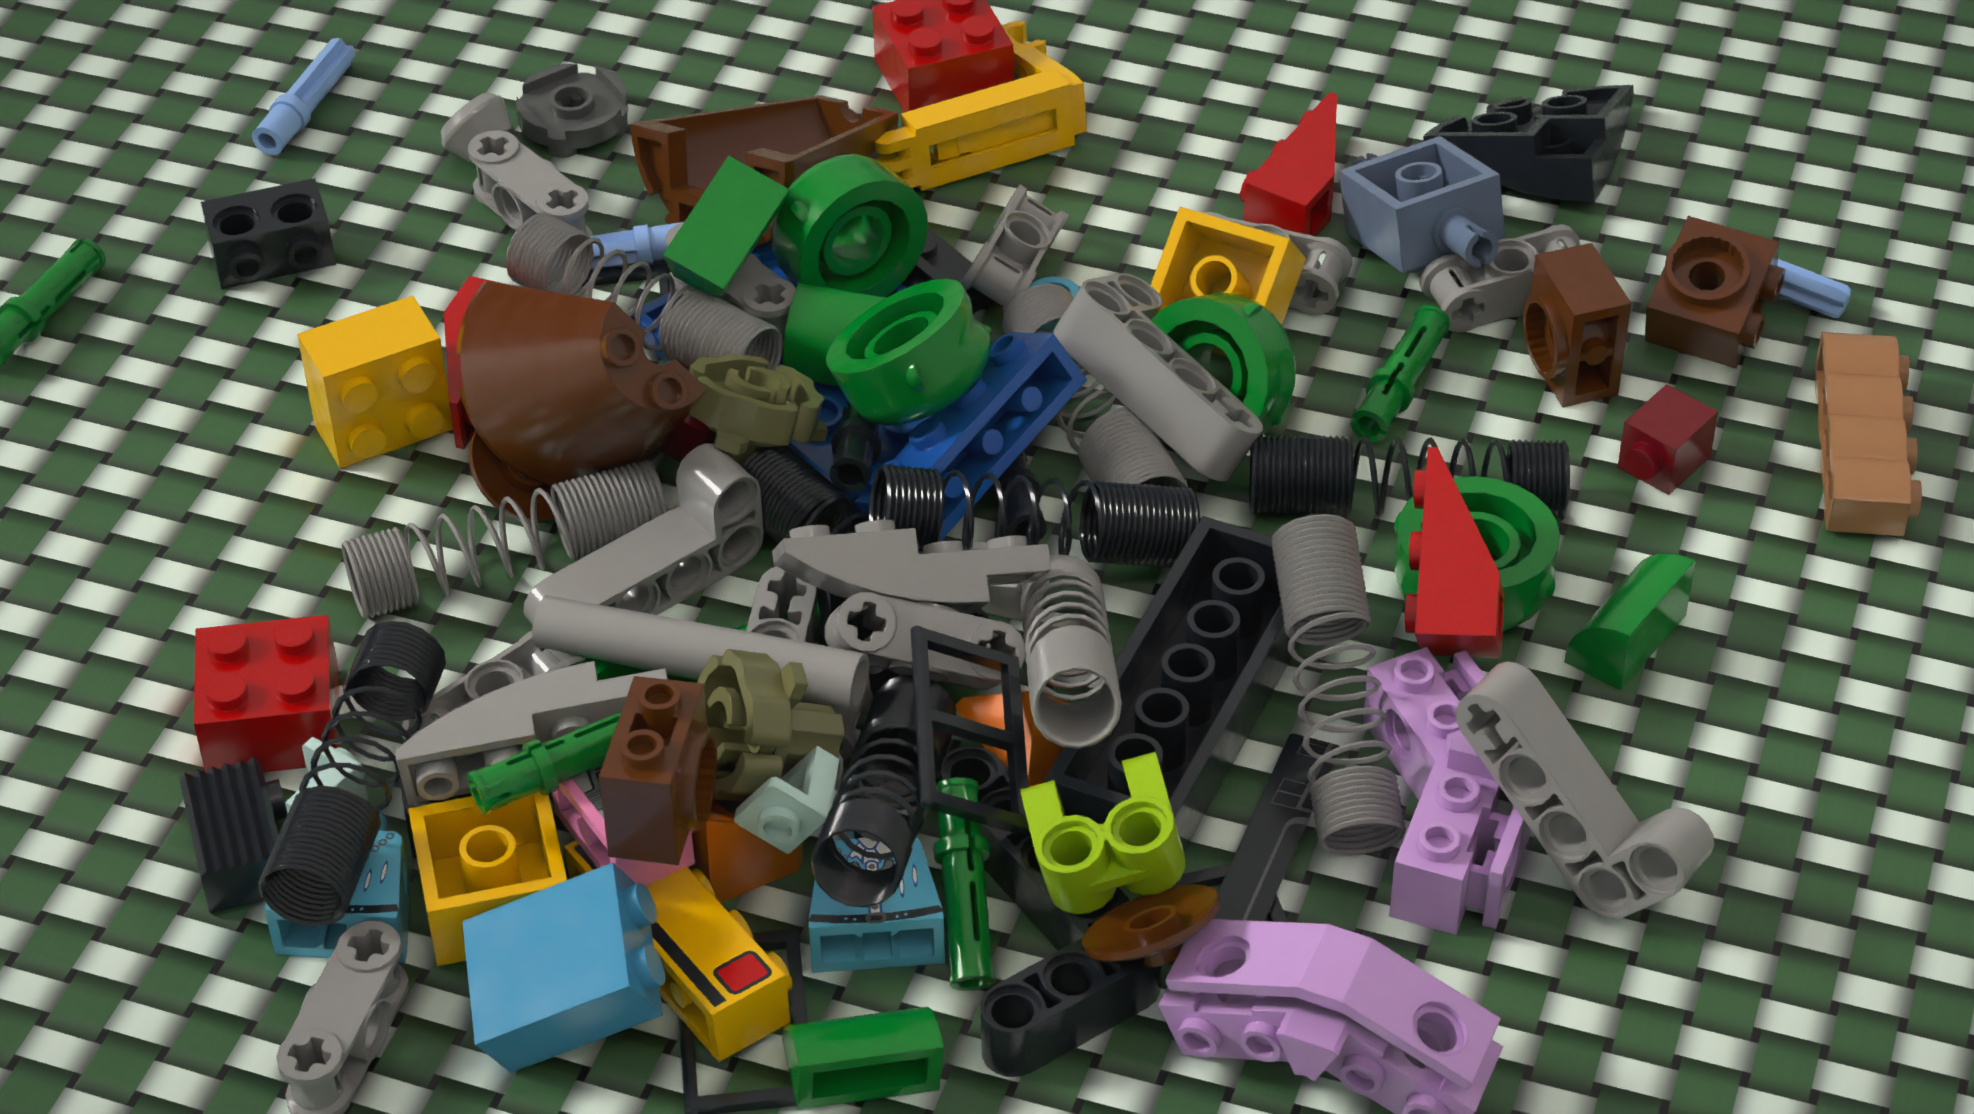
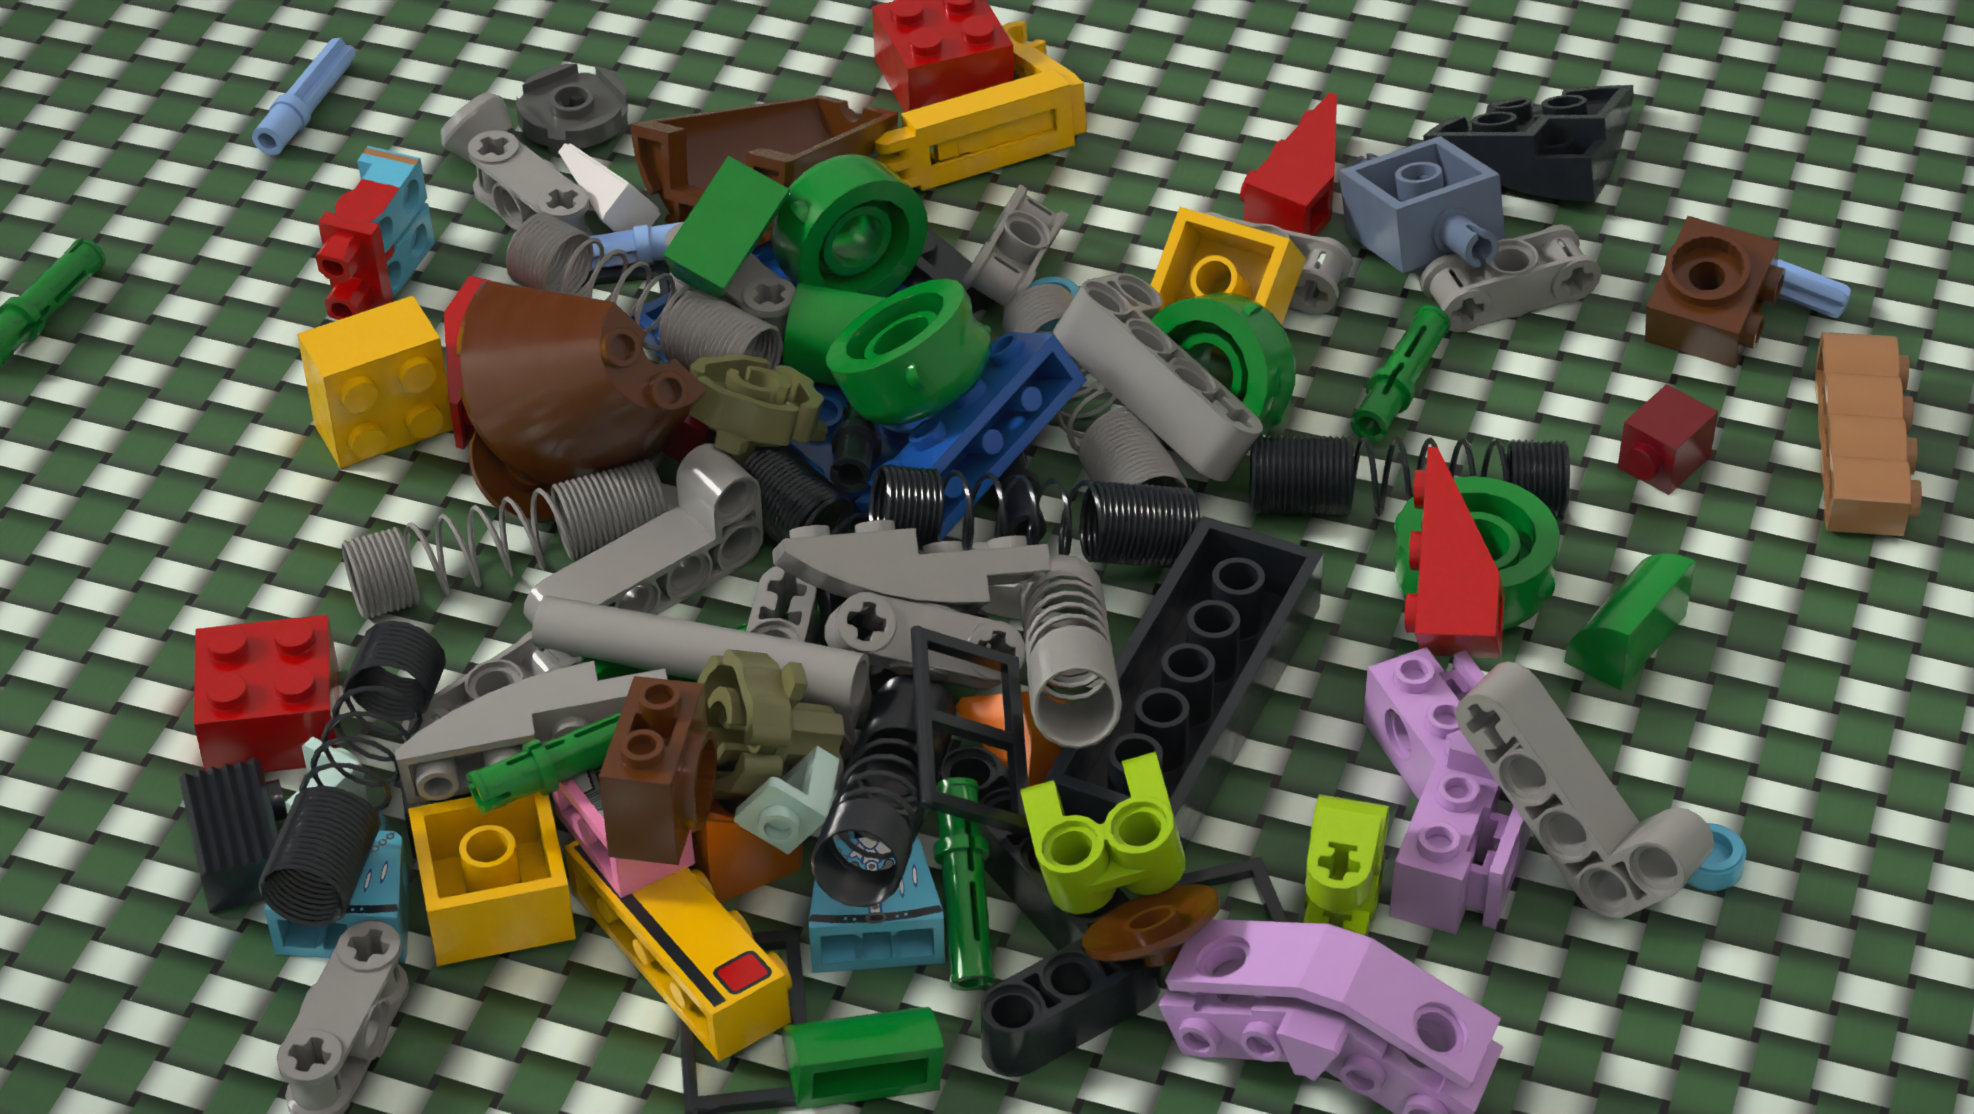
black brick [200,178,336,289] -> none
dark azure brick [462,862,665,1073] -> none
black sticker [1213,733,1340,921] -> none
light grey piece [1271,514,1406,855] -> none
reddish brown brick [1523,243,1632,407] -> none
none -> hips [316,146,435,320]
none -> white slope [558,143,661,232]
none -> lime piece [1303,794,1390,937]
none -> medium azure tile [1687,823,1746,891]

